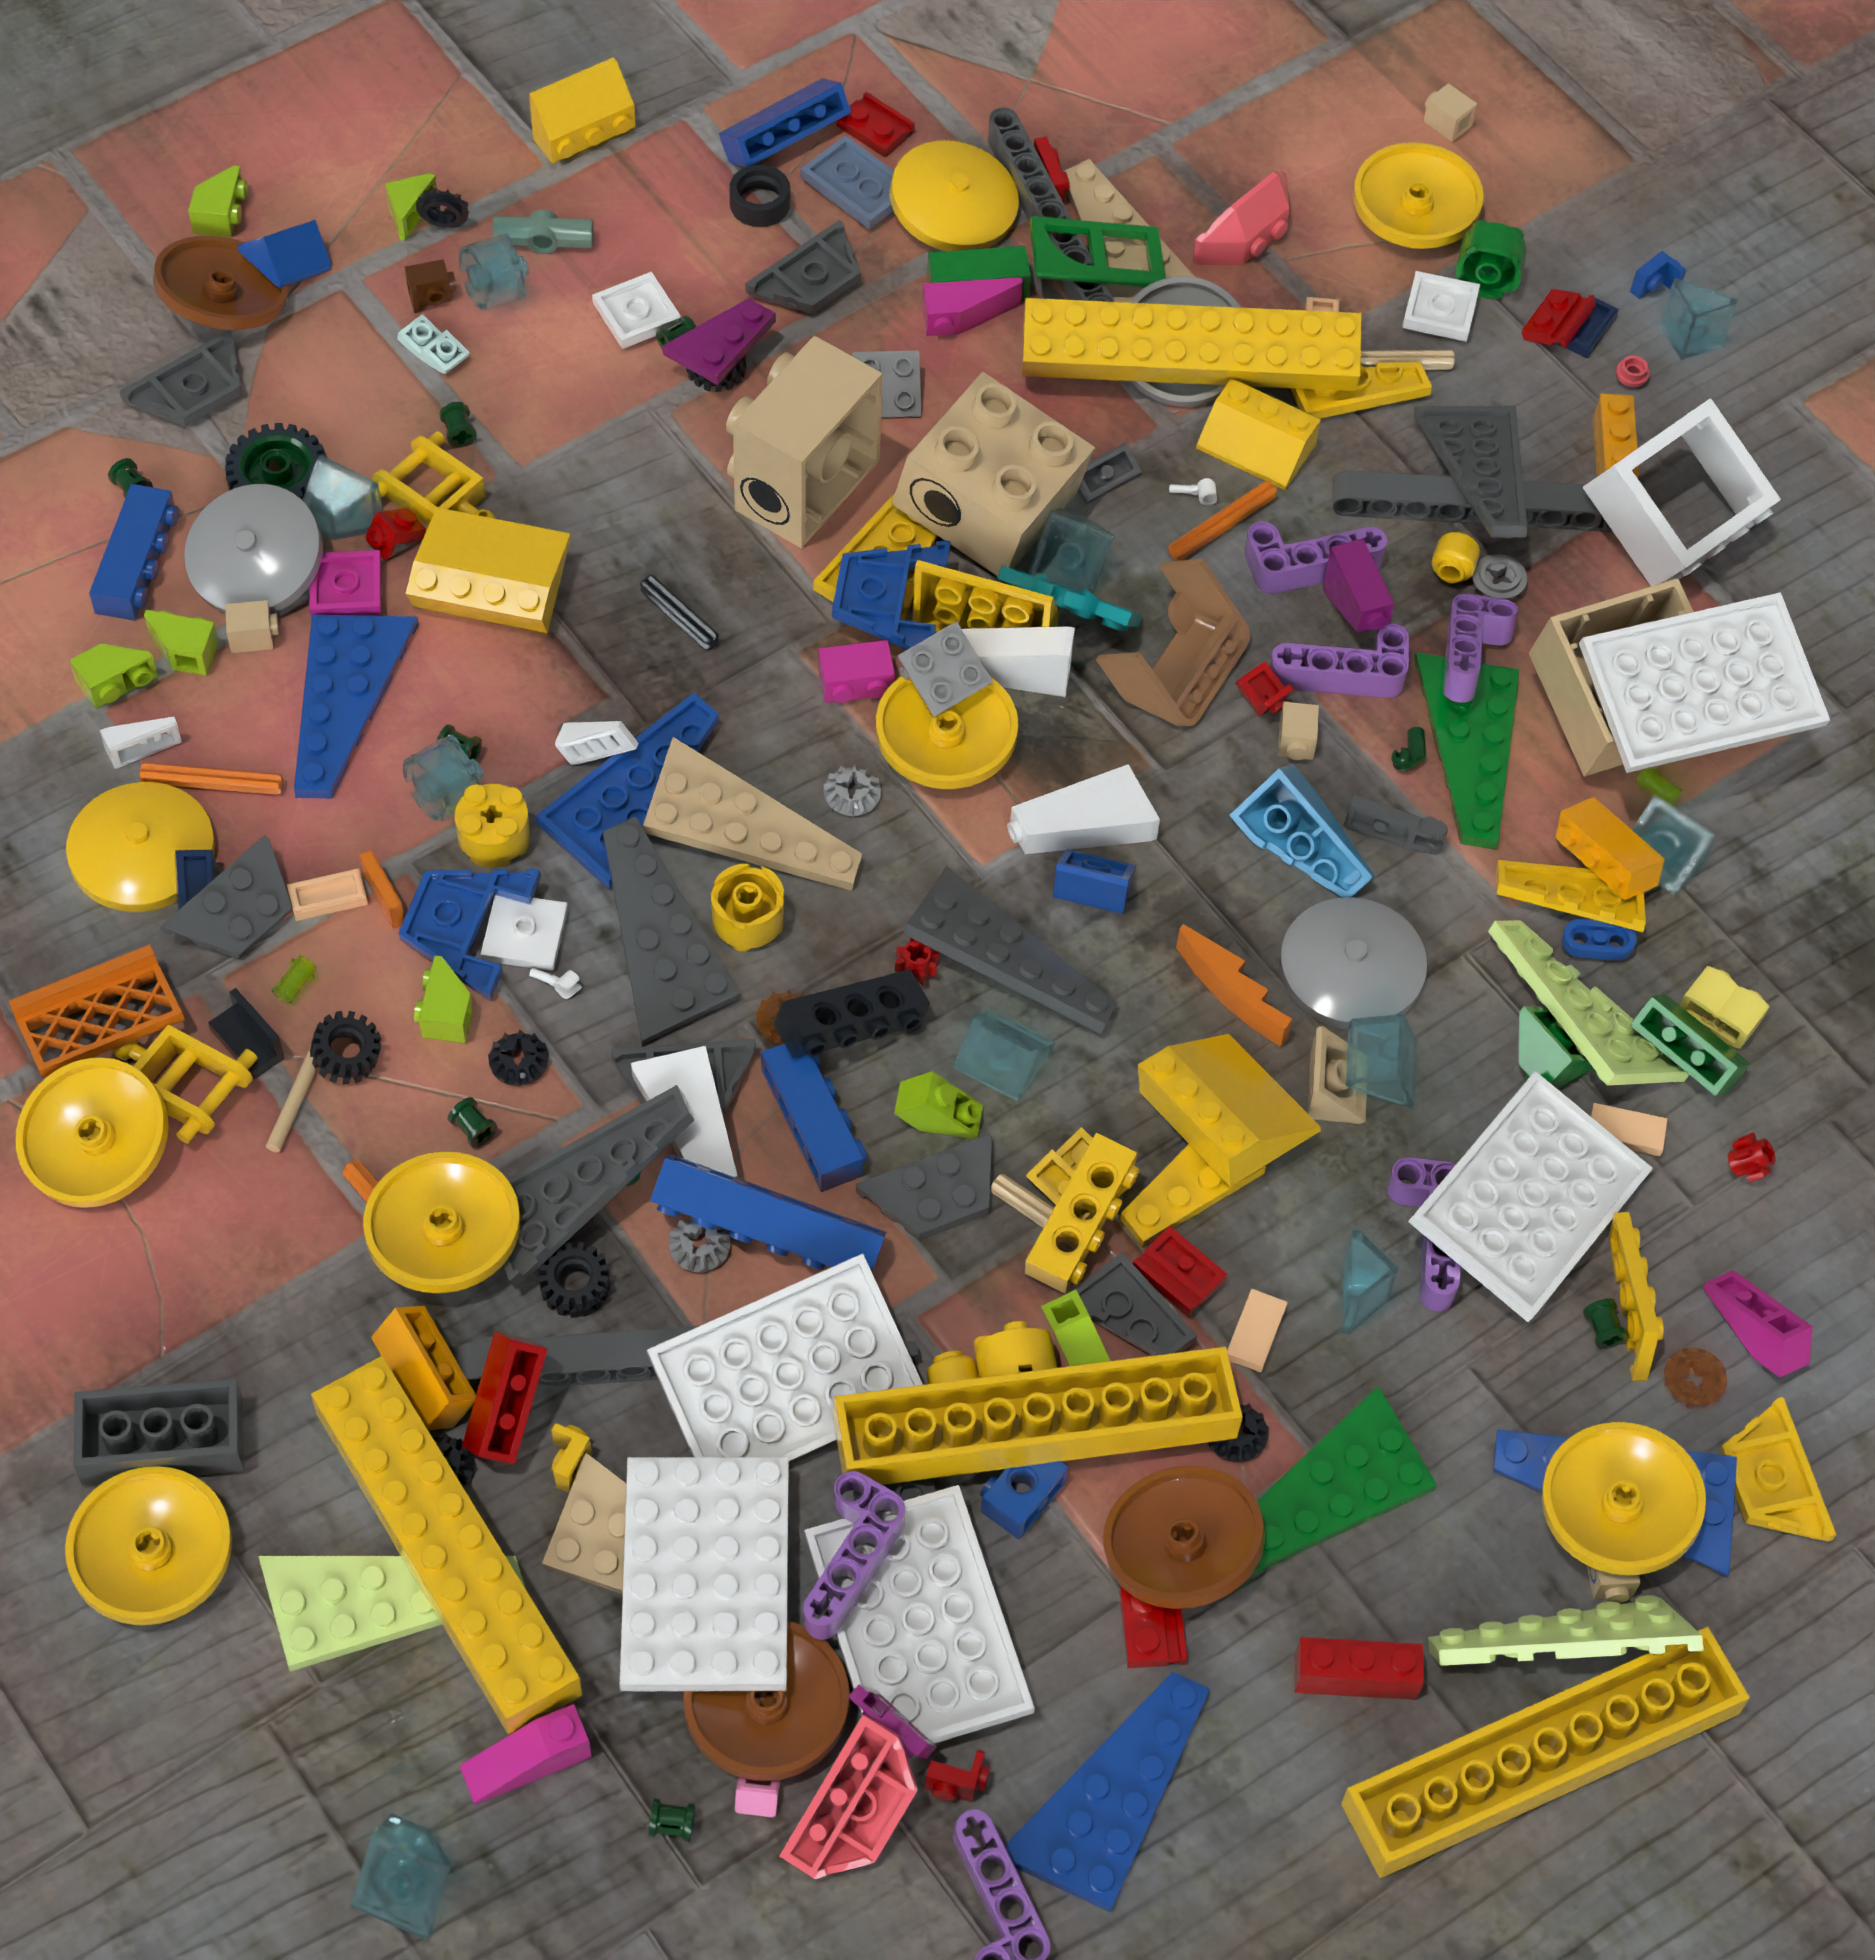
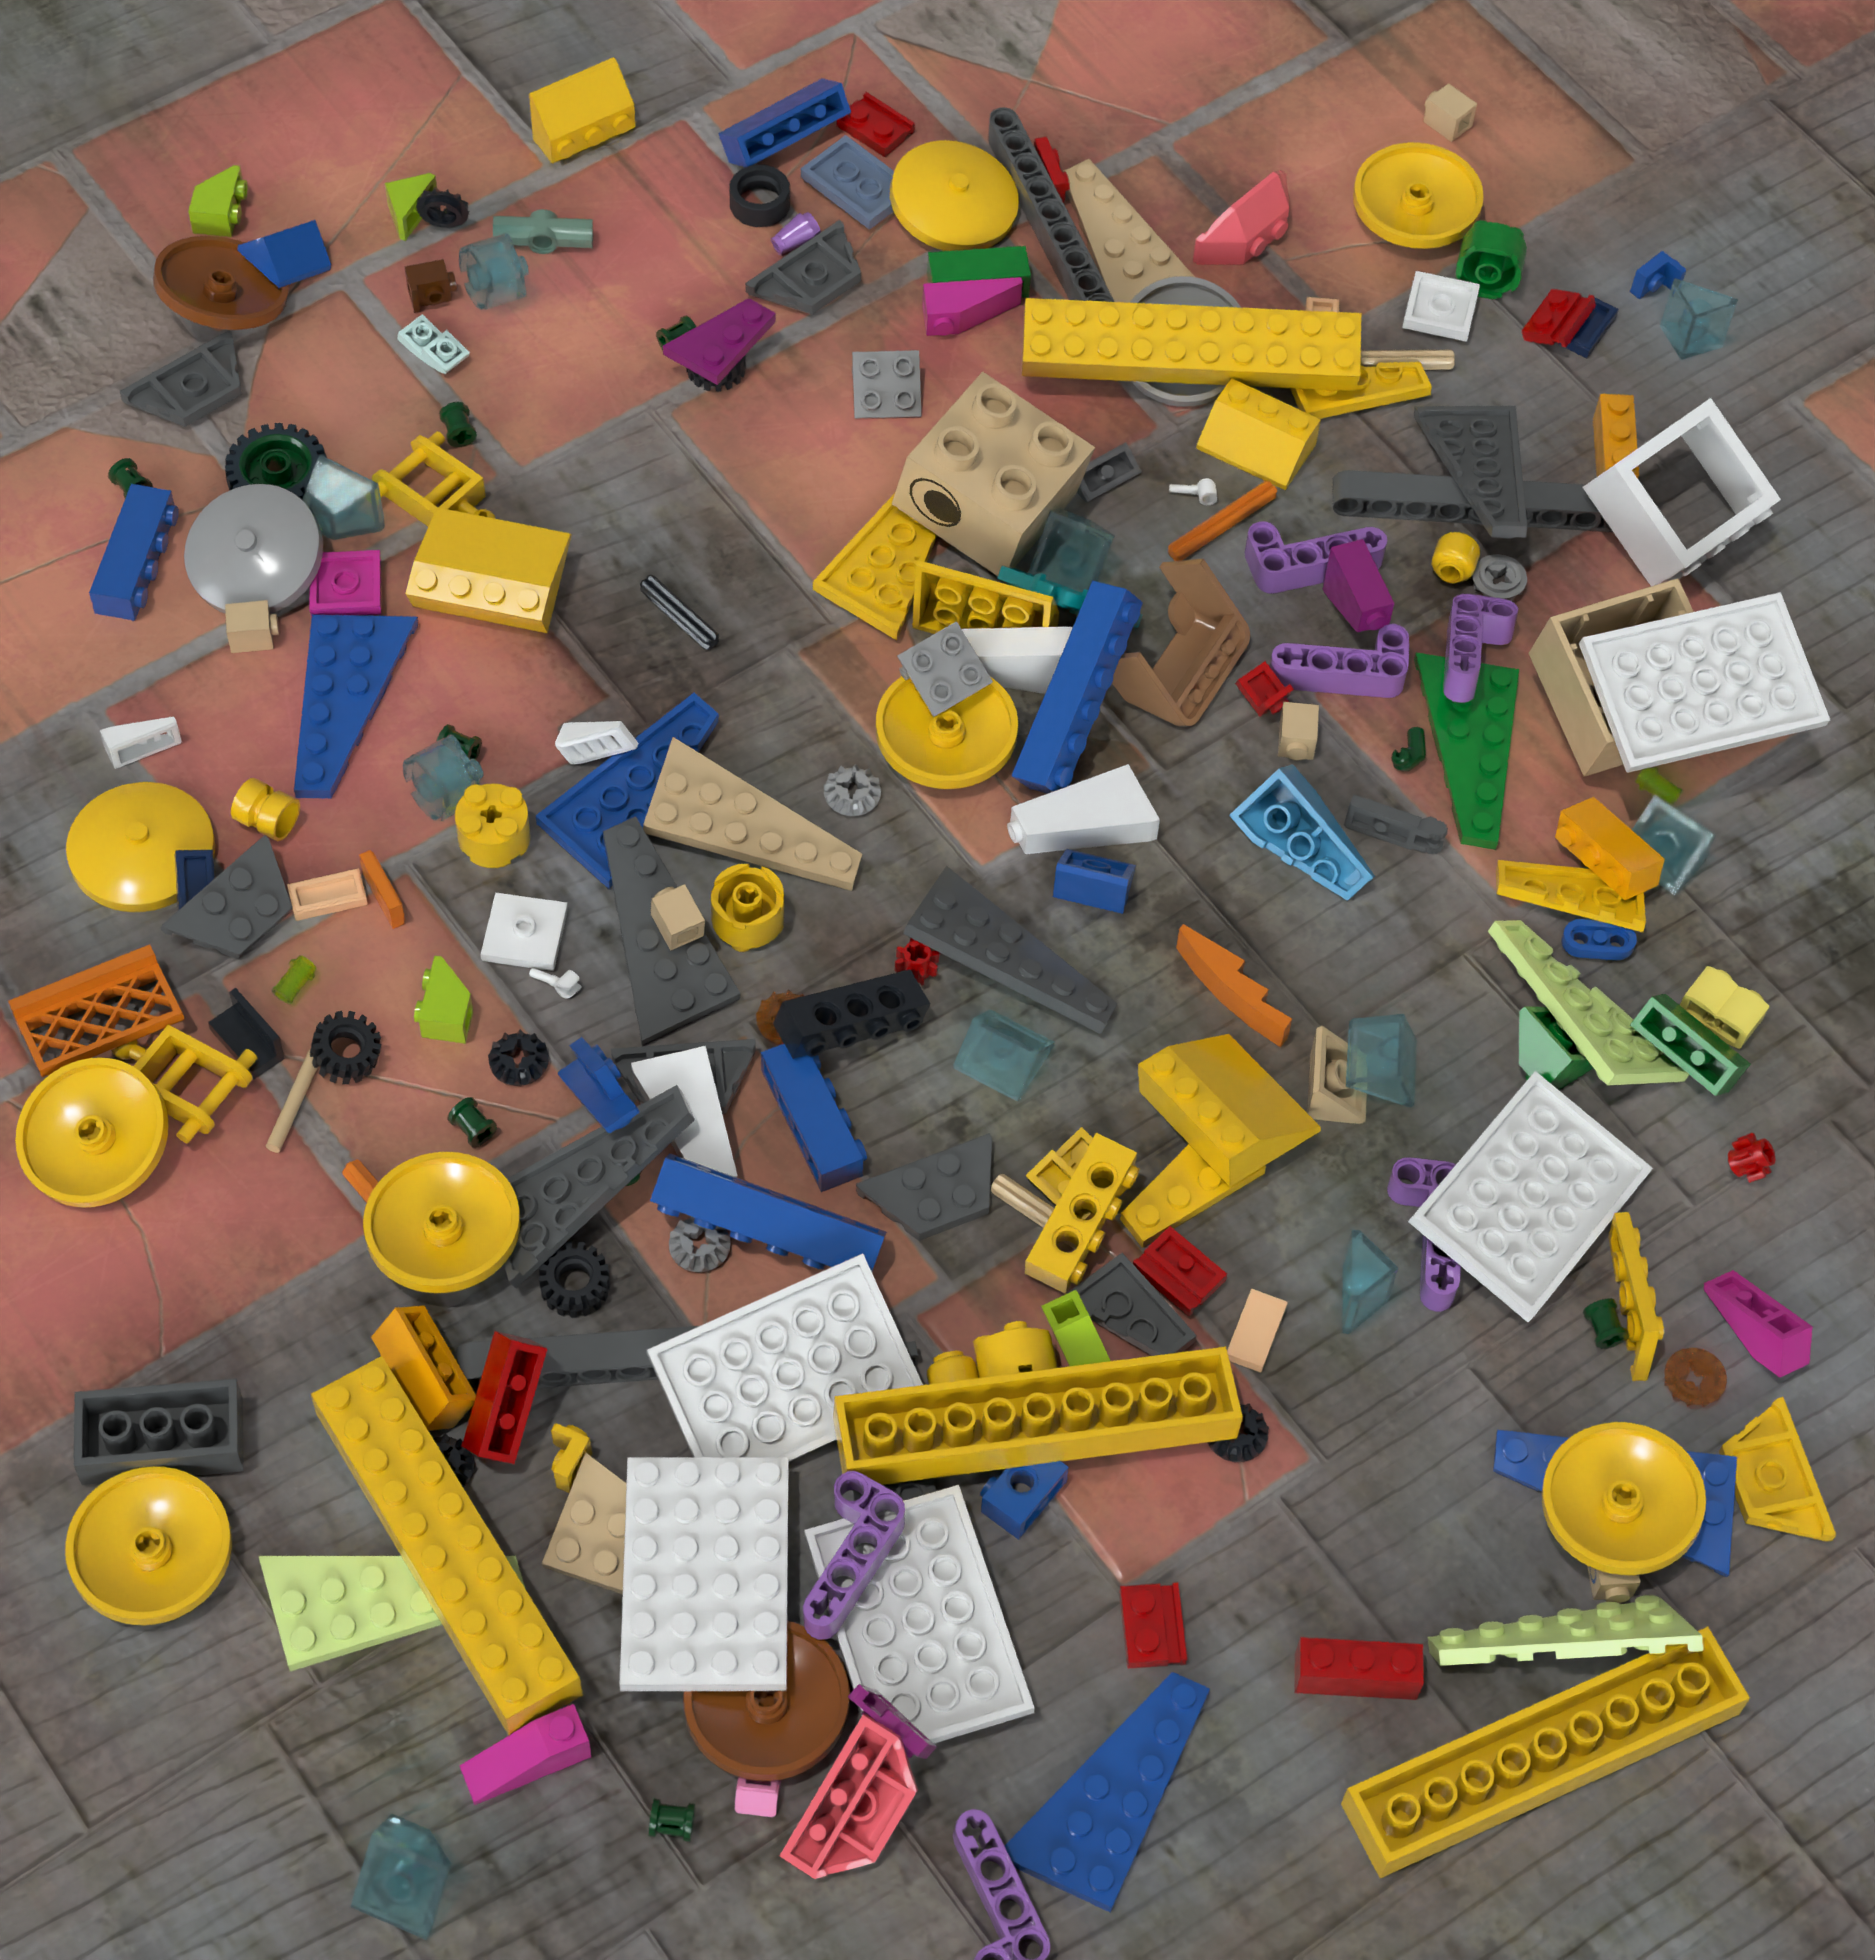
lime slope [69,644,158,709] -> none
orange axle [139,762,283,795] -> none
lime slope [144,610,219,676] -> none
red bracket [365,508,427,559] -> none
blue wing [398,869,541,1000] -> none
white plate [592,272,681,349] -> none
tan brick [726,335,883,549] -> none
dark pink brick [818,640,895,703] -> none
blue wing [832,541,951,650] -> none
lime slope [894,1071,983,1139] -> none
red bracket [925,1750,990,1803] -> none
green window [1029,216,1166,287] -> none
dark orange dish [1103,1466,1265,1609] -> none
green wing [1250,1386,1437,1576] -> none
light grey dish [1279,897,1427,1030] -> none
light nougat tile [1590,1103,1668,1157] -> none
coral plate [1616,355,1650,387] -> none
none -> yellow wheel [231,778,300,842]
none -> blue bracket [558,1037,640,1133]
none -> tan brick [651,884,705,951]
none -> medium lavender cone [771,212,821,255]
none -> blue brick [1011,581,1143,794]

